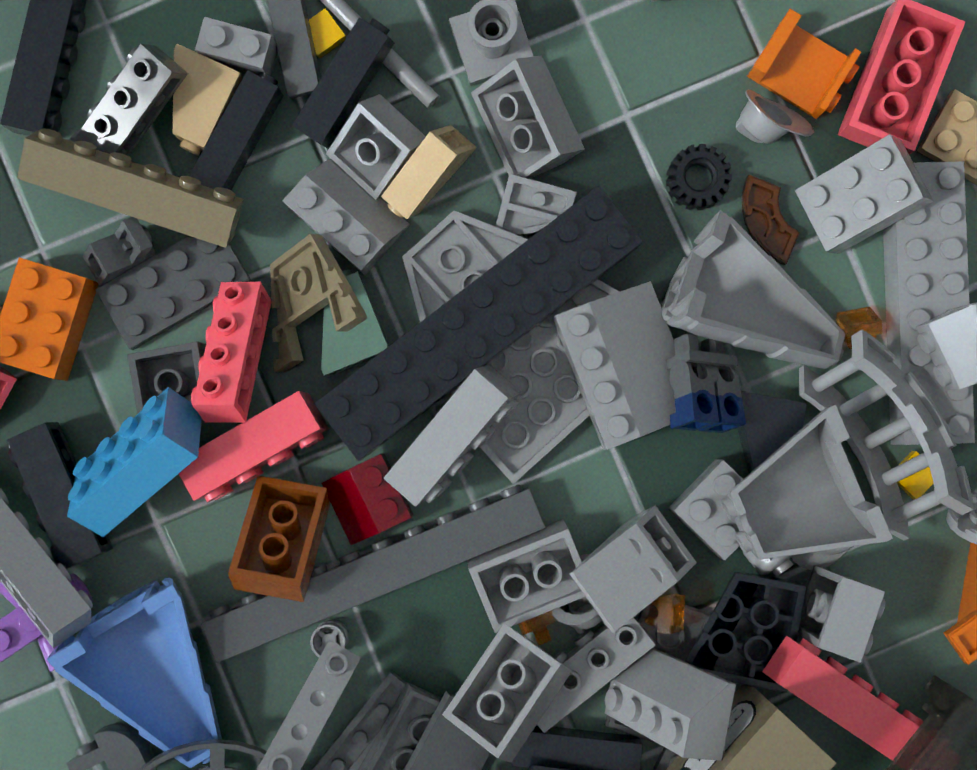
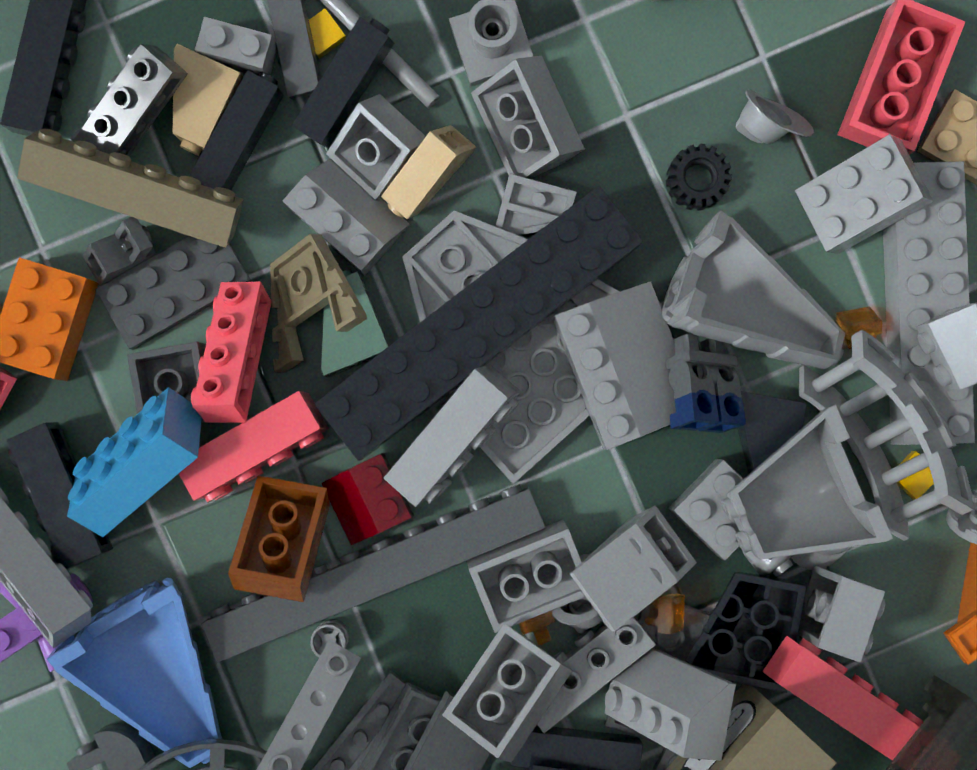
reddish brown tile [742,175,800,265] -> none
orange panel [747,9,861,119] -> none

